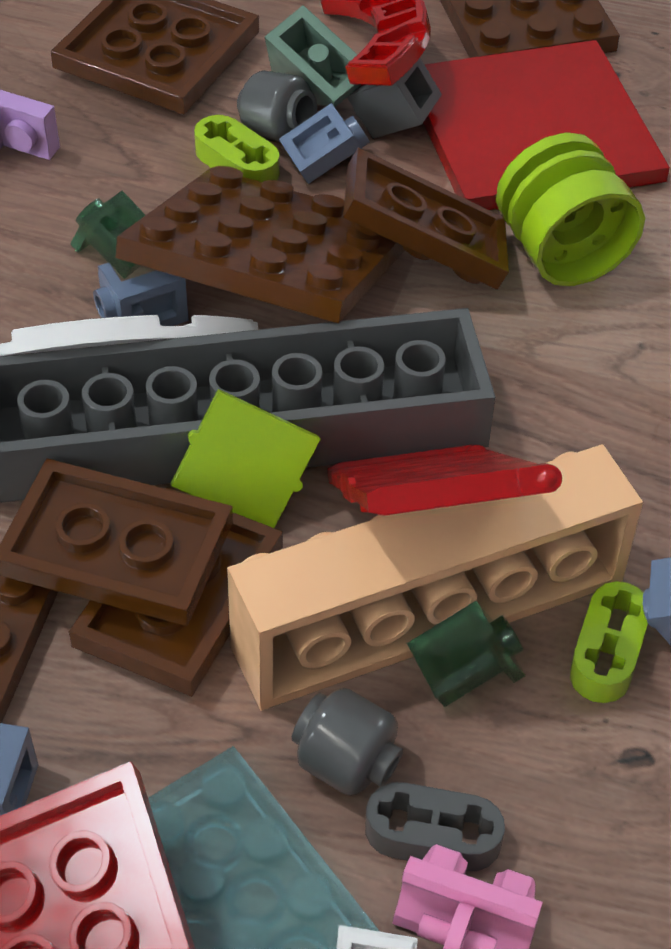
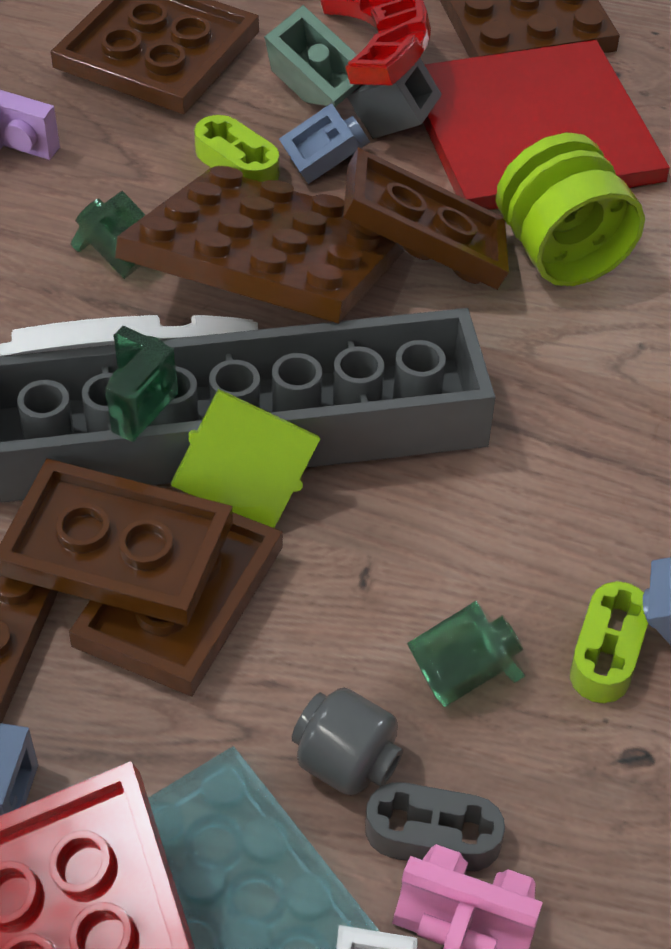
sand blue bracket [93,263,188,326] -> none
light nougat brick [227,444,643,711] -> none
dark grey head [237,70,317,143] -> none
red door [327,444,562,516] -> none
none -> clear green bracket [105,326,178,442]

